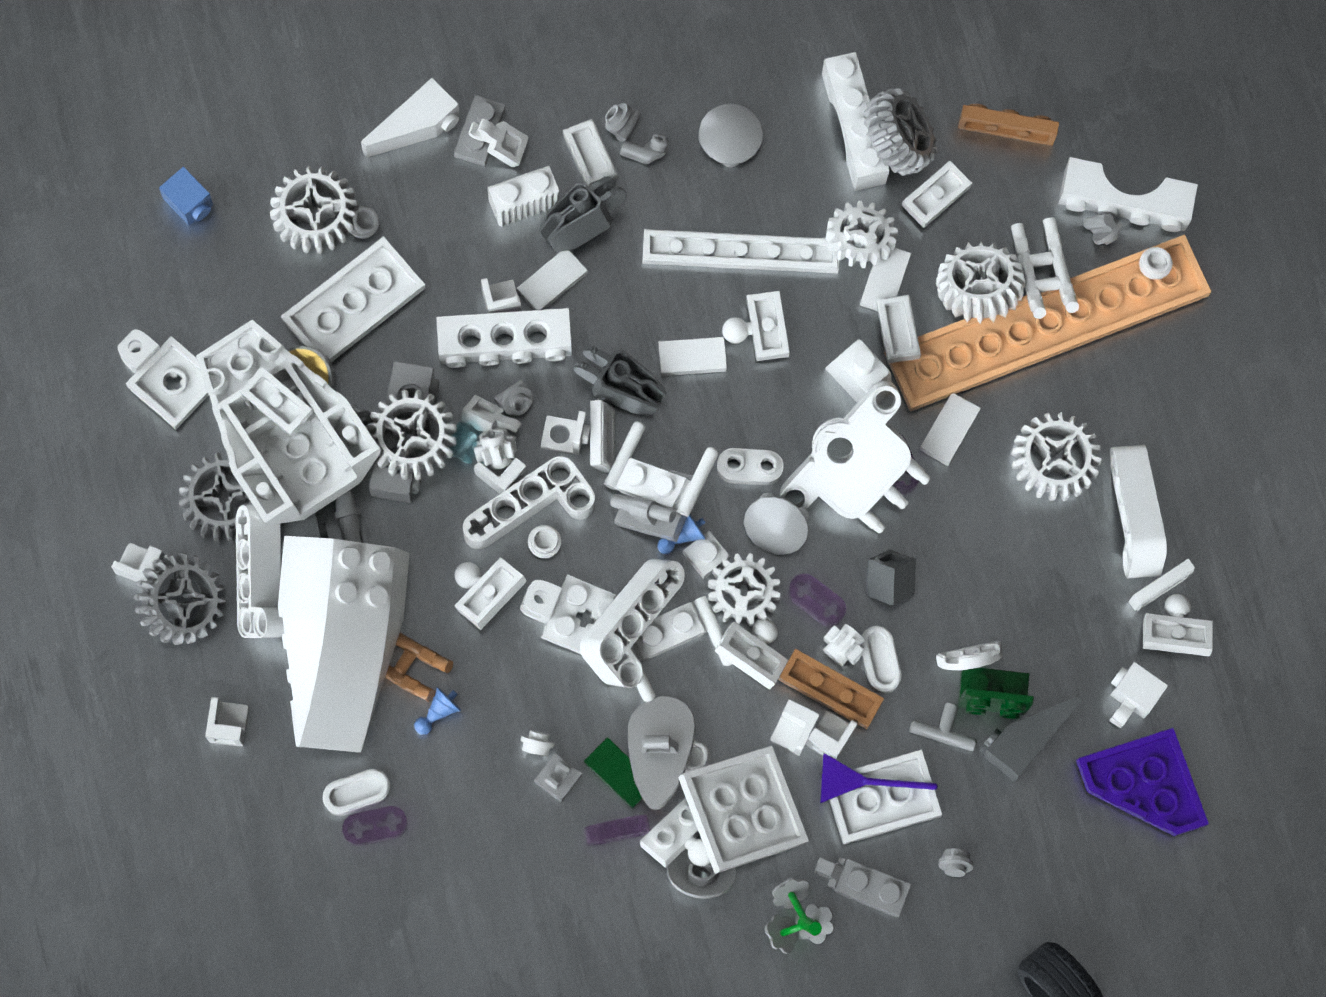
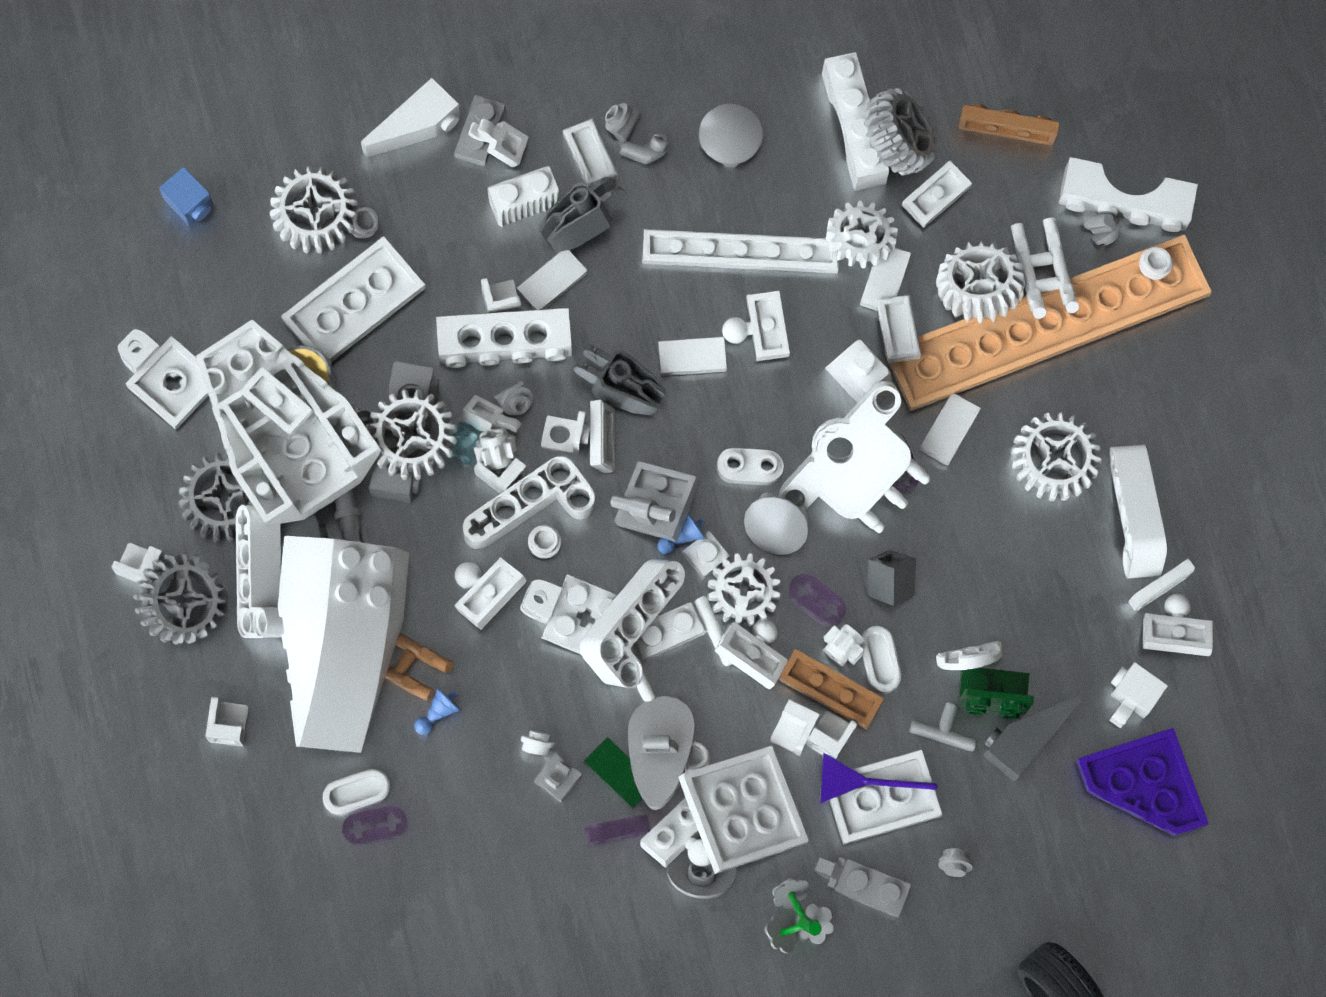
white plate [604,421,719,517] -> none

